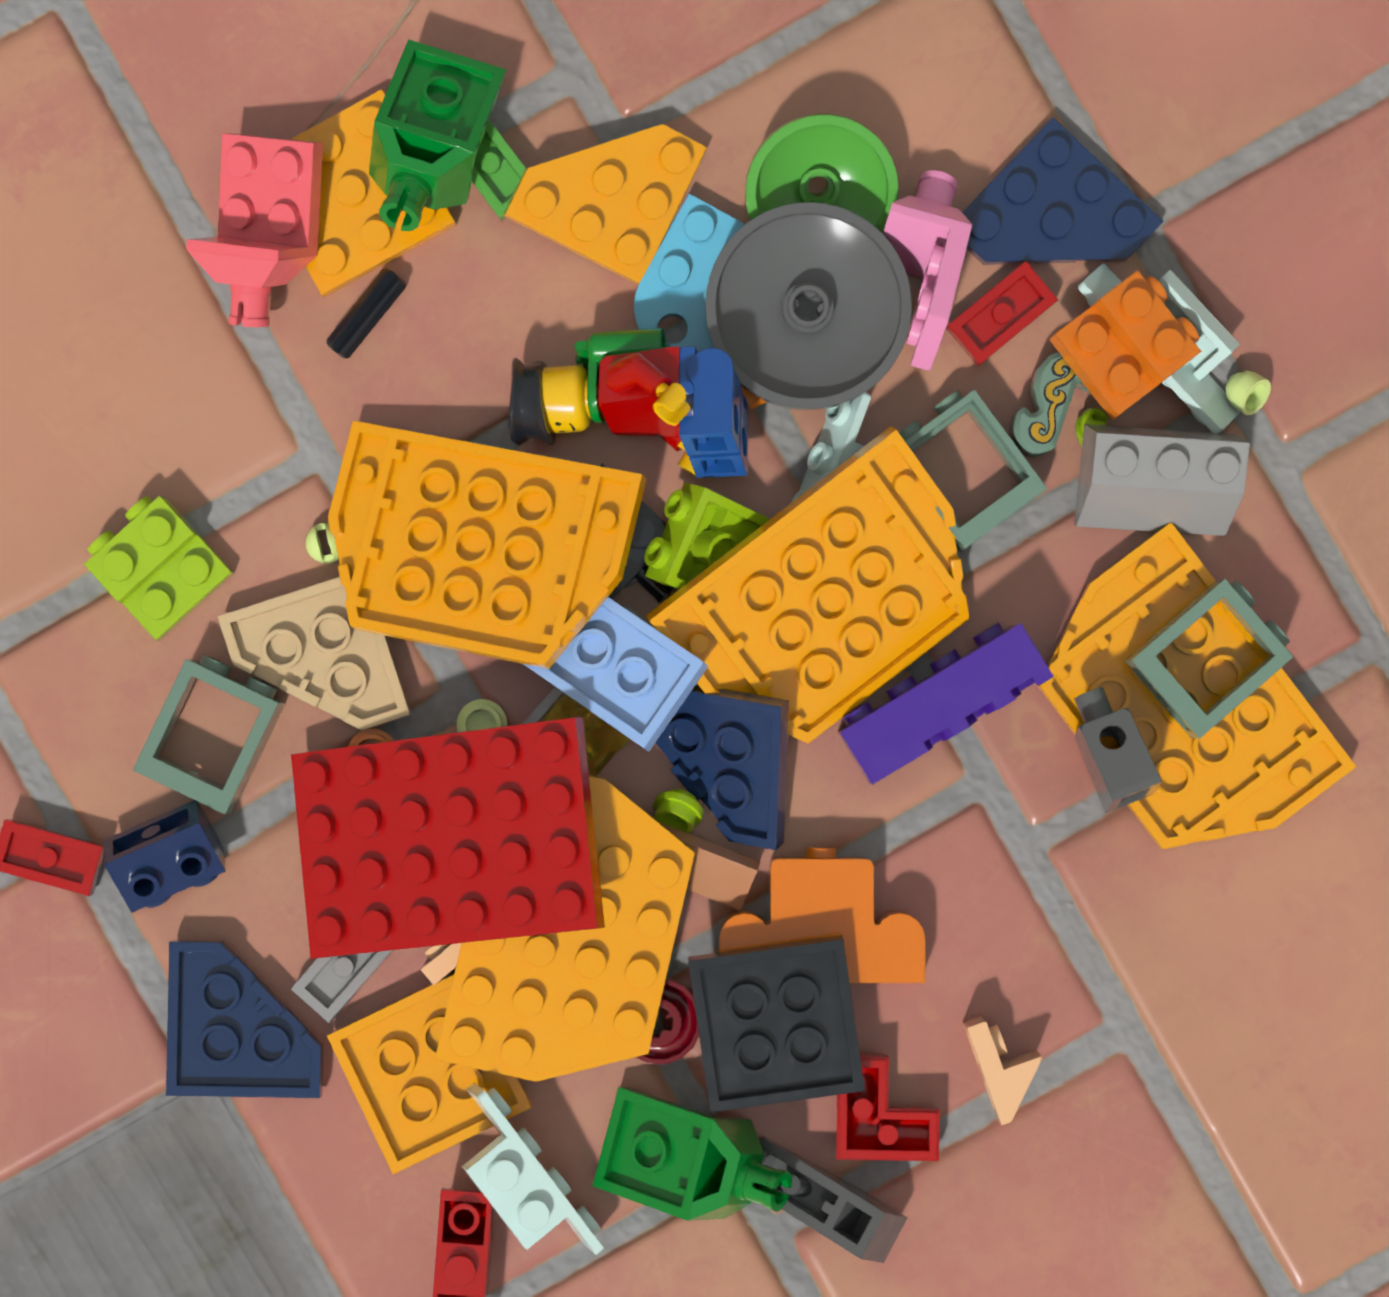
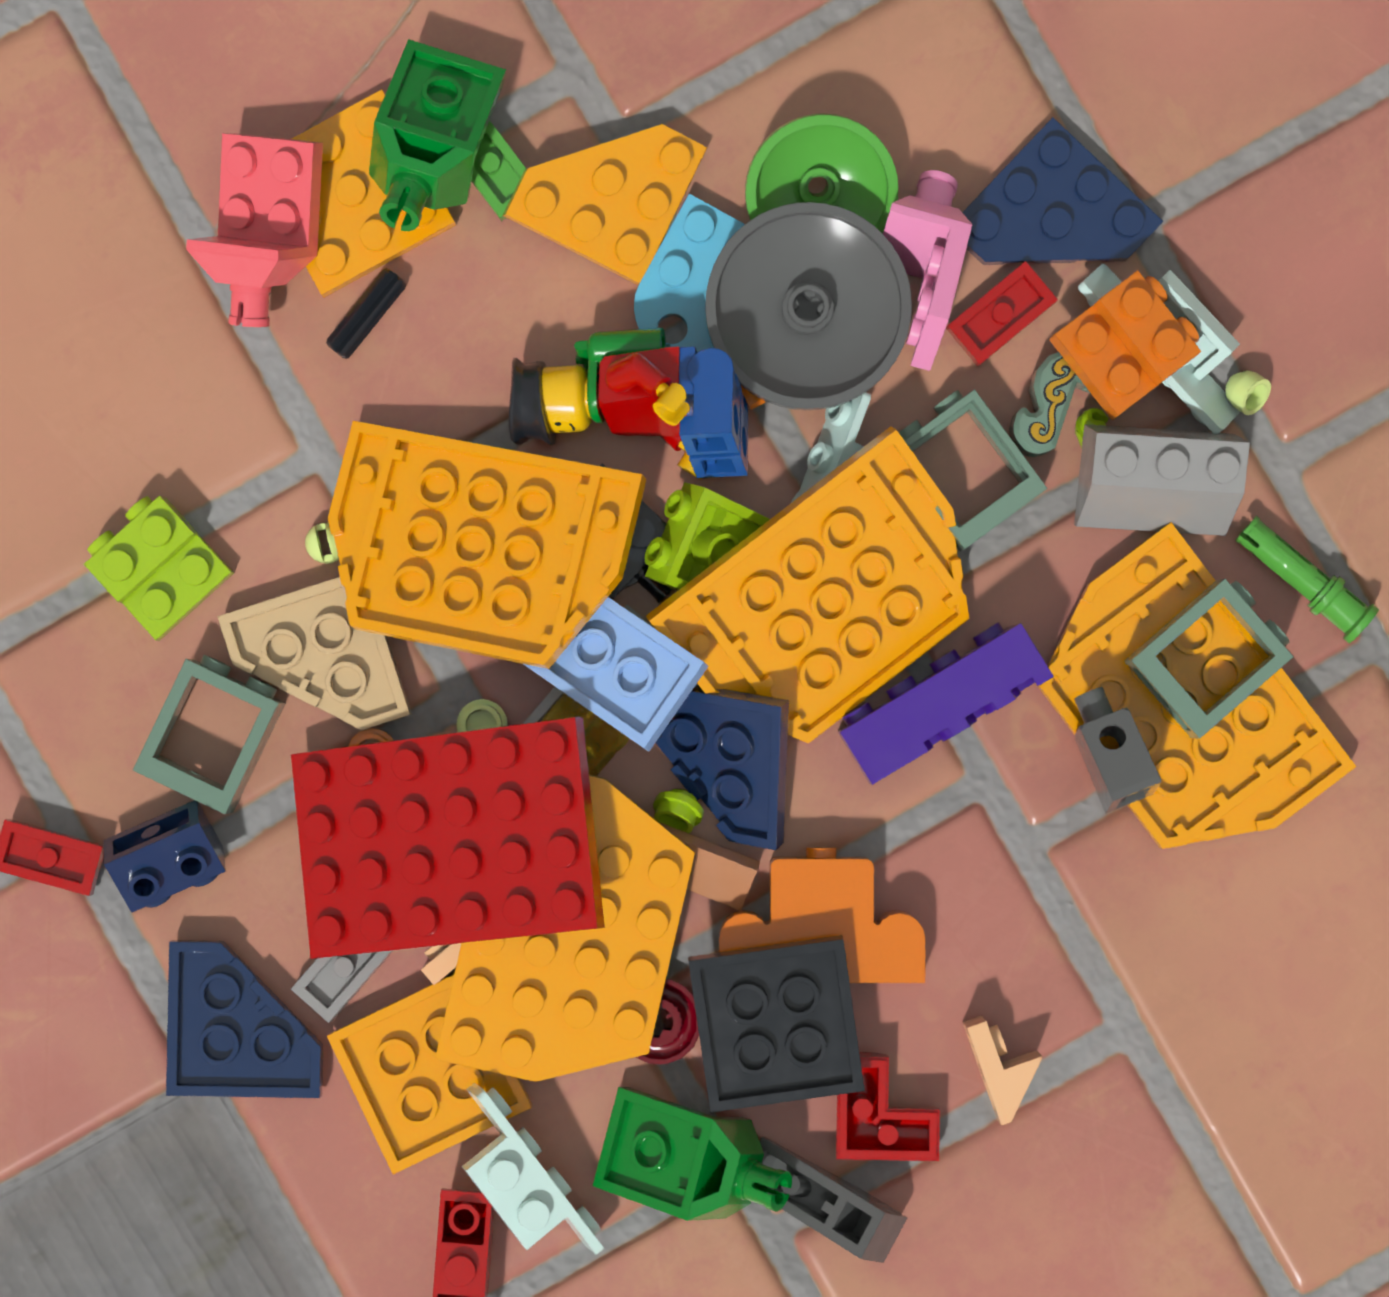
none -> bright green pin [1235,515,1379,643]

